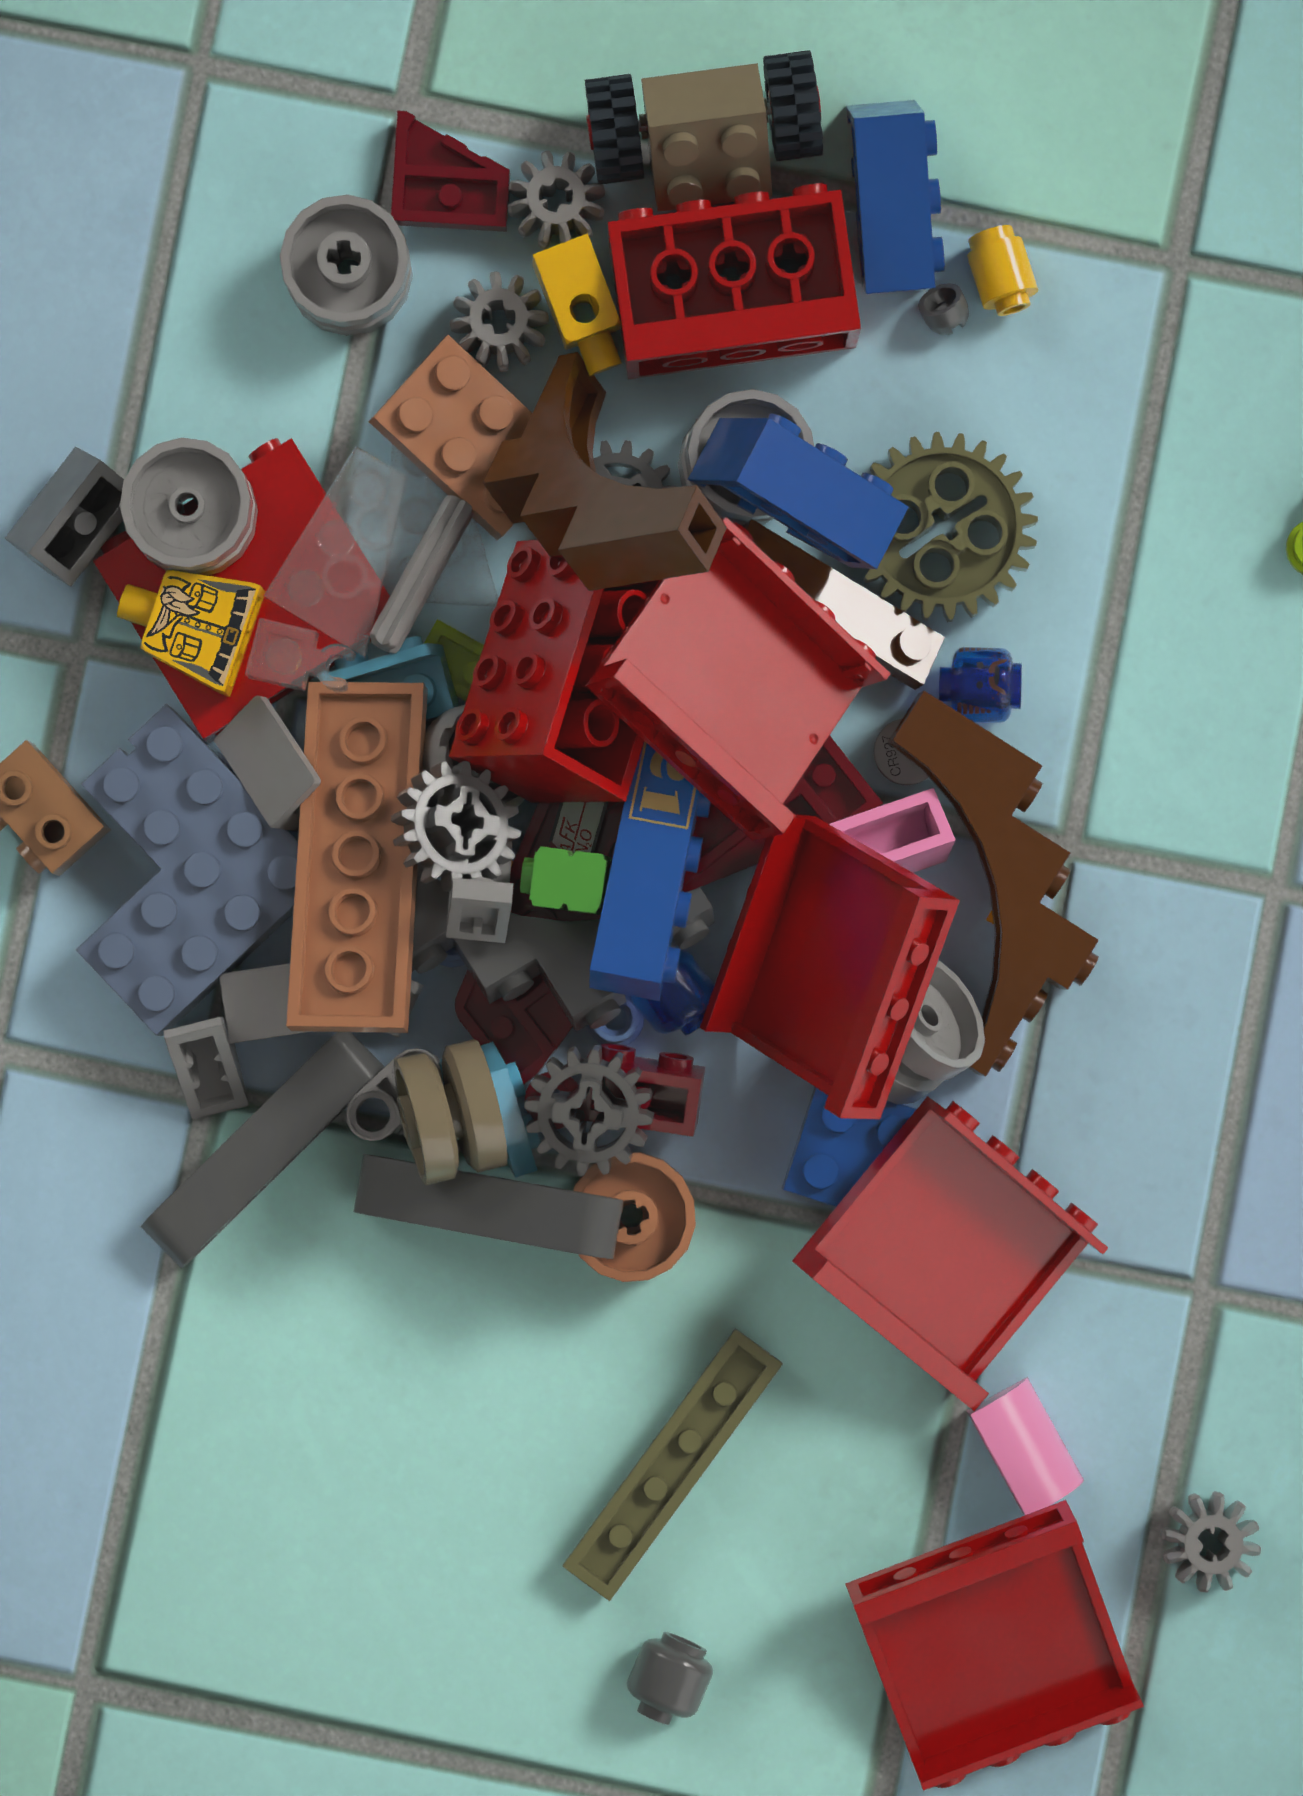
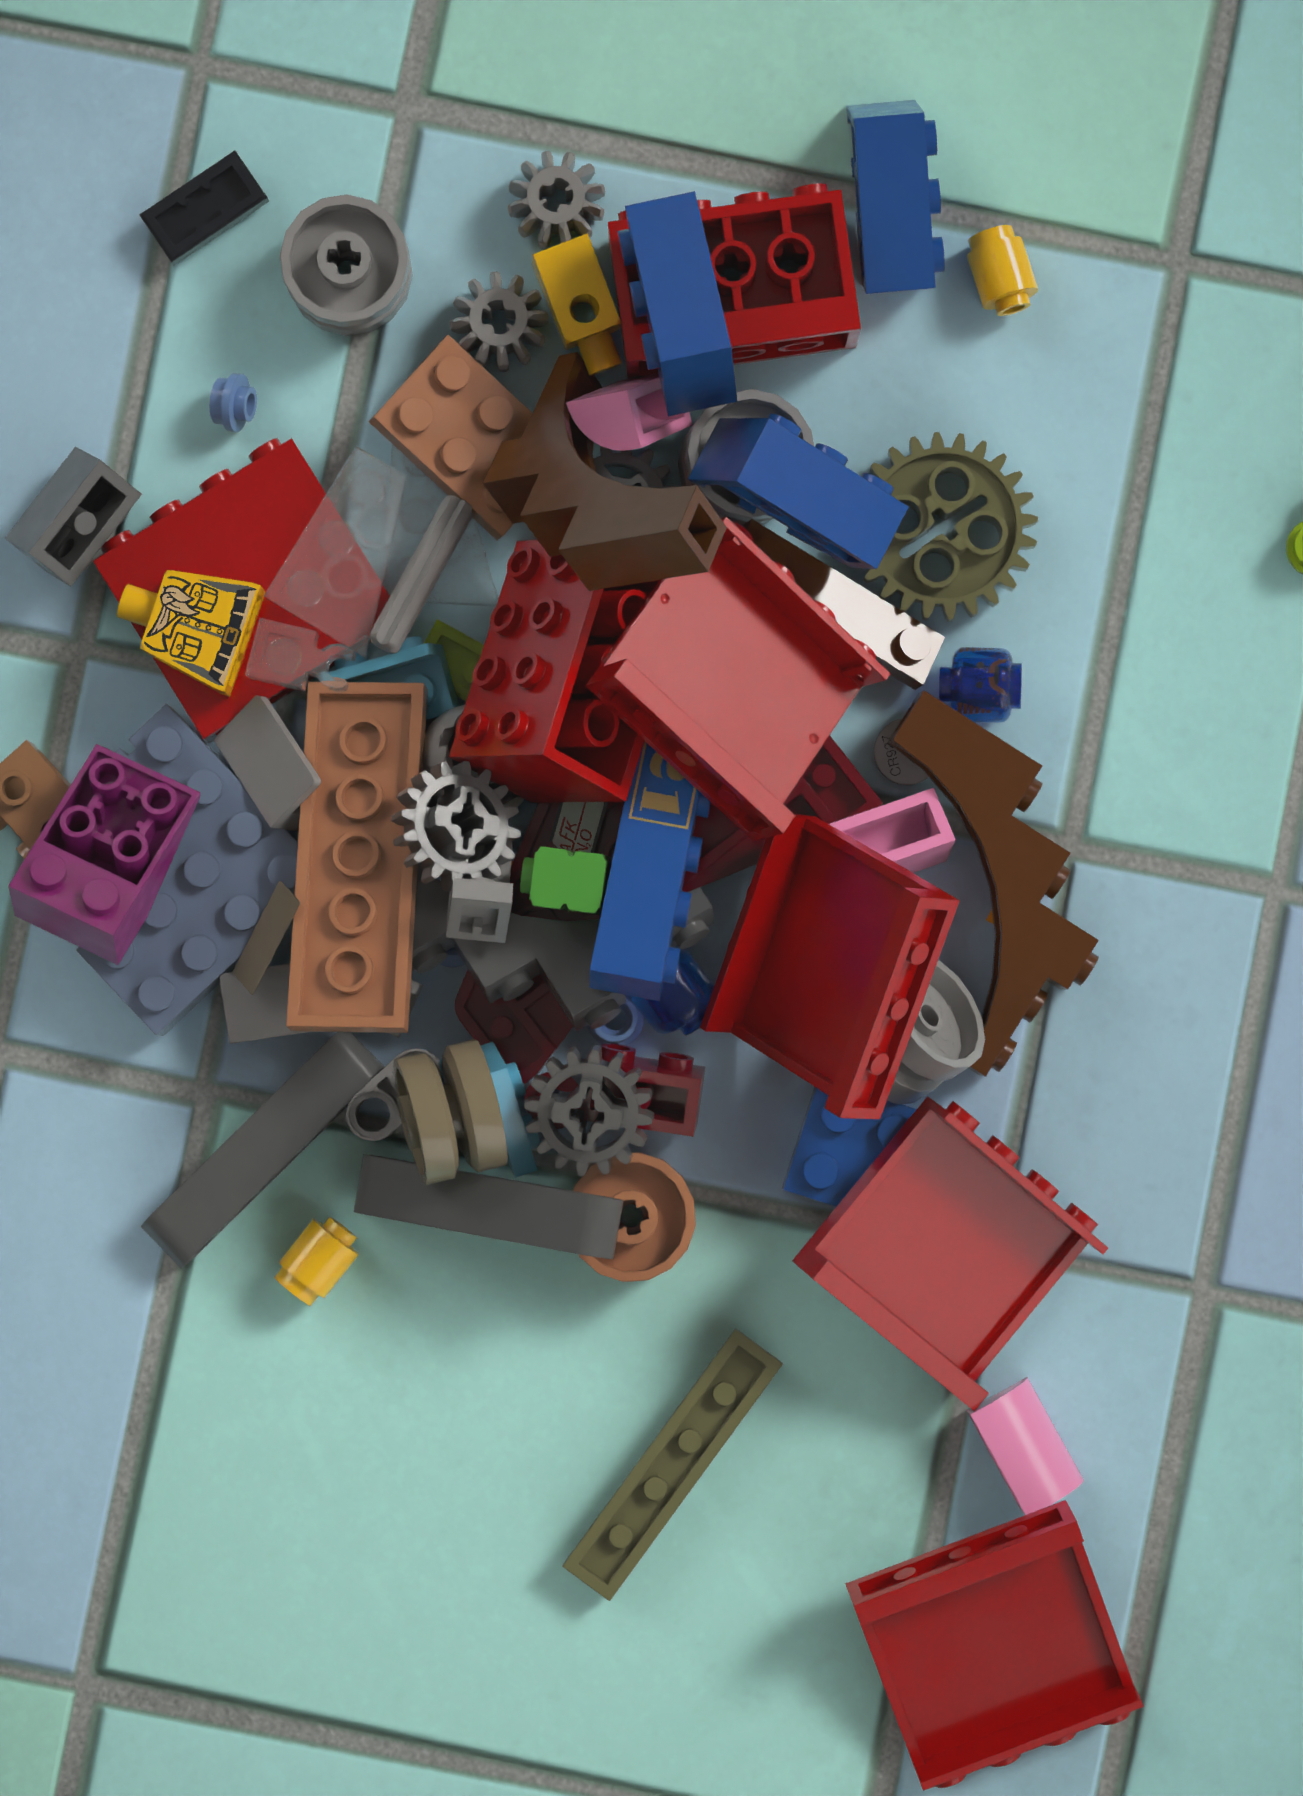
light grey wheel [120,438,258,576] -> none
light grey slope [163,1017,249,1120] -> none
dark red wing [391,110,510,232] -> none
brick [585,50,823,212] -> none
dark grey head [627,1632,713,1725] -> none
dark grey hinge [918,283,969,335] -> none
light grey gear [1160,1491,1261,1592] -> none
none -> magenta slope [8,744,201,965]
none -> black plate [139,150,269,266]
none -> medium blue plate [209,373,257,432]
none -> dark tan sticker [233,881,300,995]
none -> yellow brick [274,1217,359,1306]
none -> bright pink brick [566,373,693,451]
none -> blue wedge [617,191,737,416]

